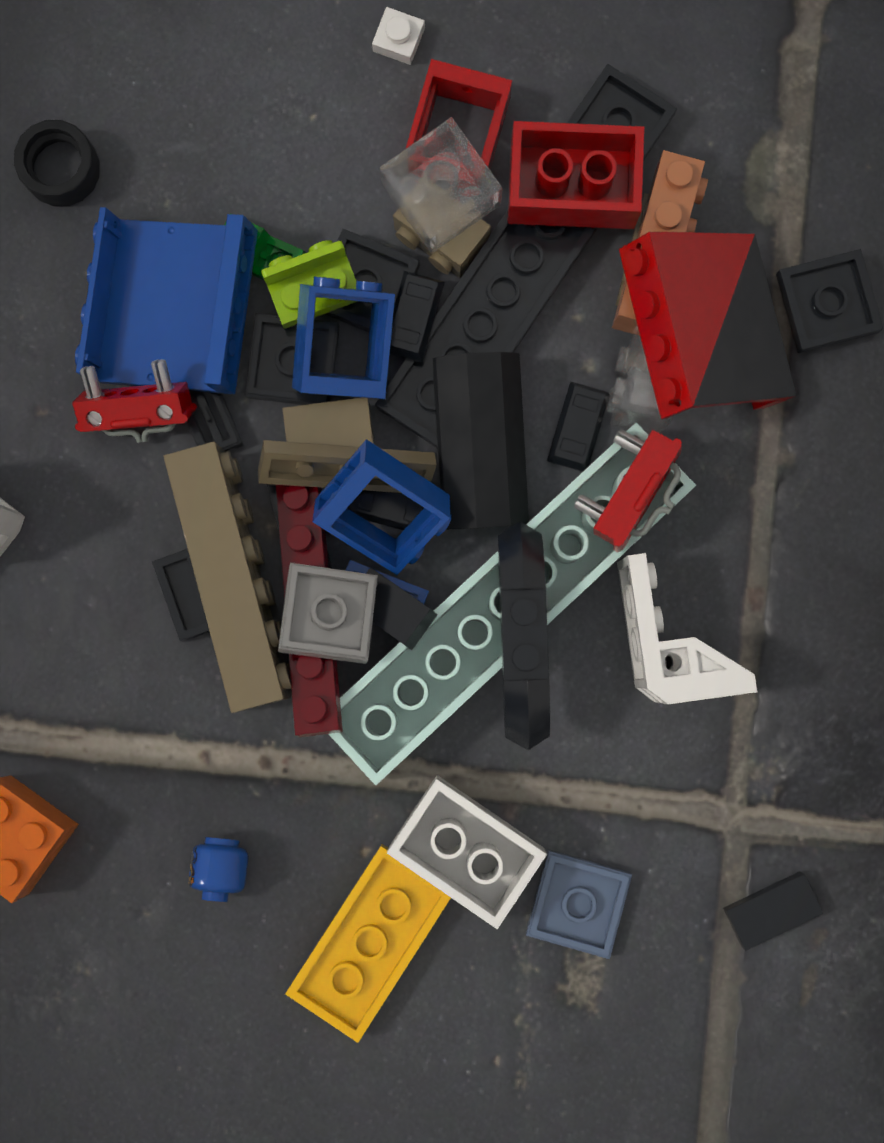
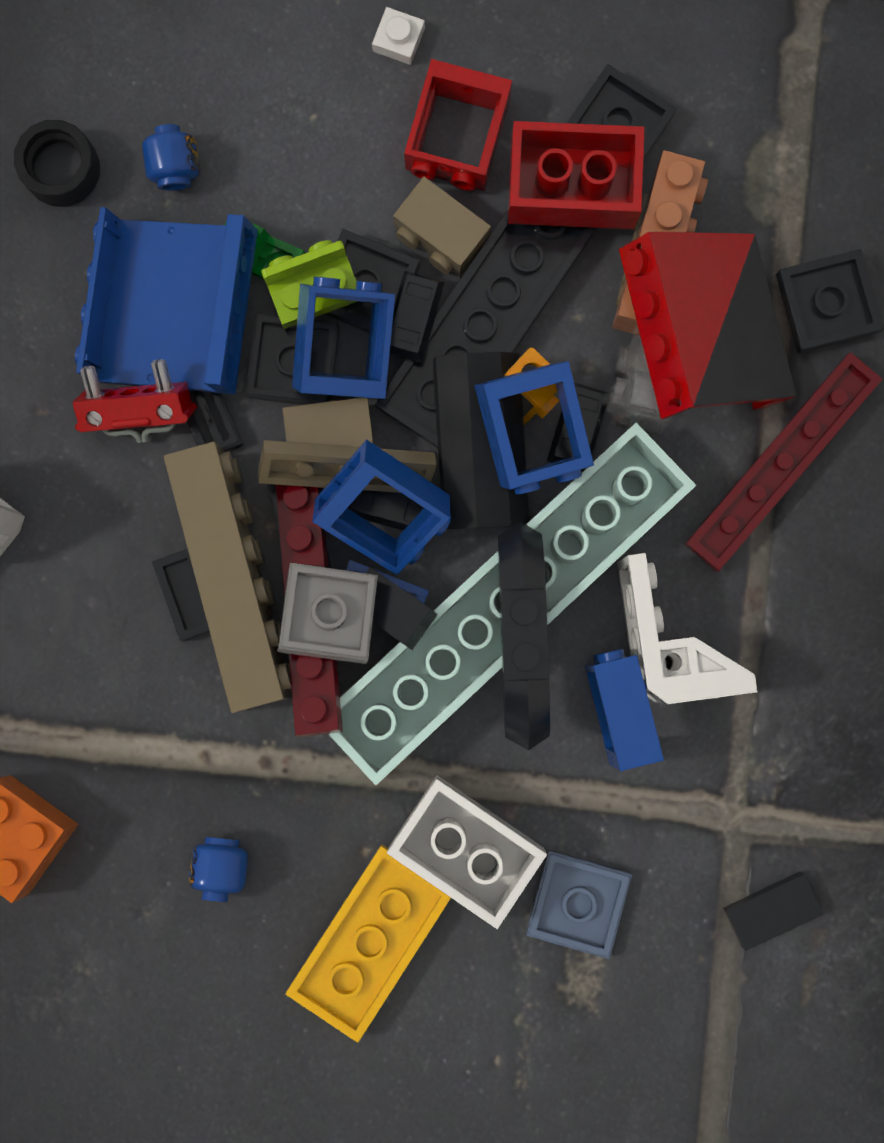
clear brick [379,117,503,254] -> none
red piece [574,429,682,552] -> none
none -> blue head [142,124,200,191]
none -> blue window [474,361,594,494]
none -> light orange bracket [504,348,560,425]
none -> blue window [584,649,664,771]
none -> dark red plate [684,352,883,572]

